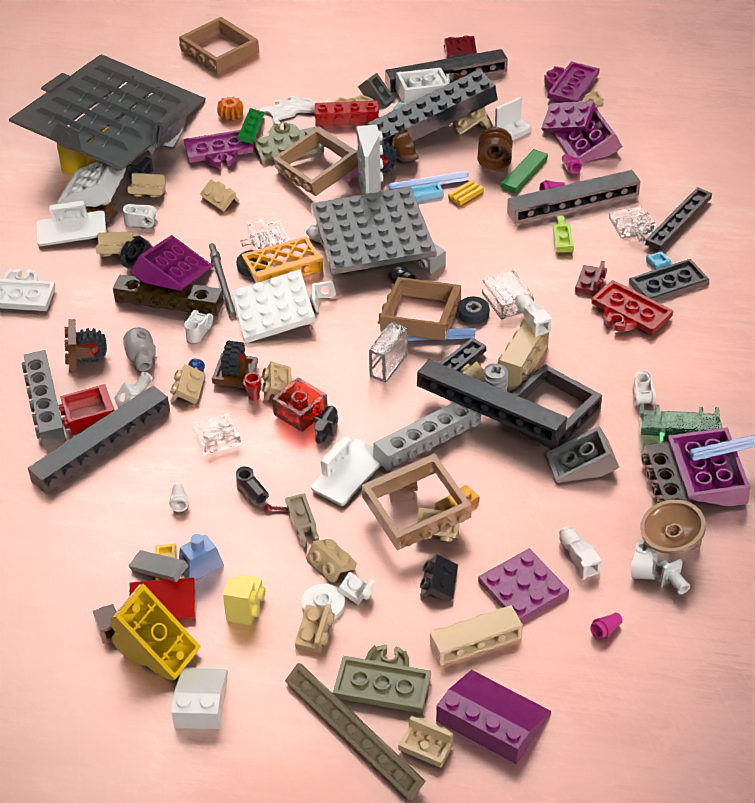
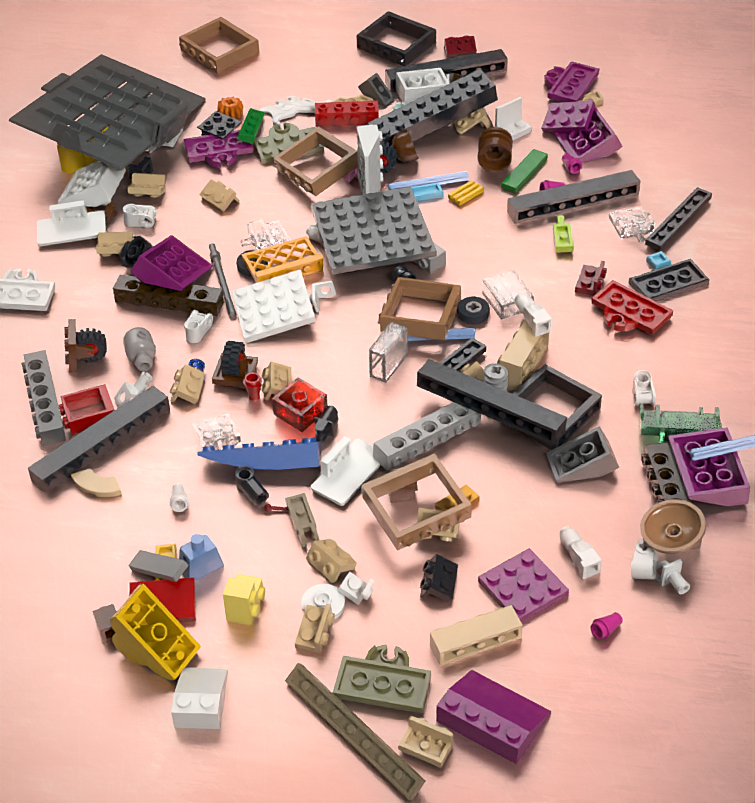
none -> tan tile [71,469,122,497]
none -> hinge [197,111,242,139]
none -> wedge [197,437,321,470]
none -> black window [356,11,436,66]

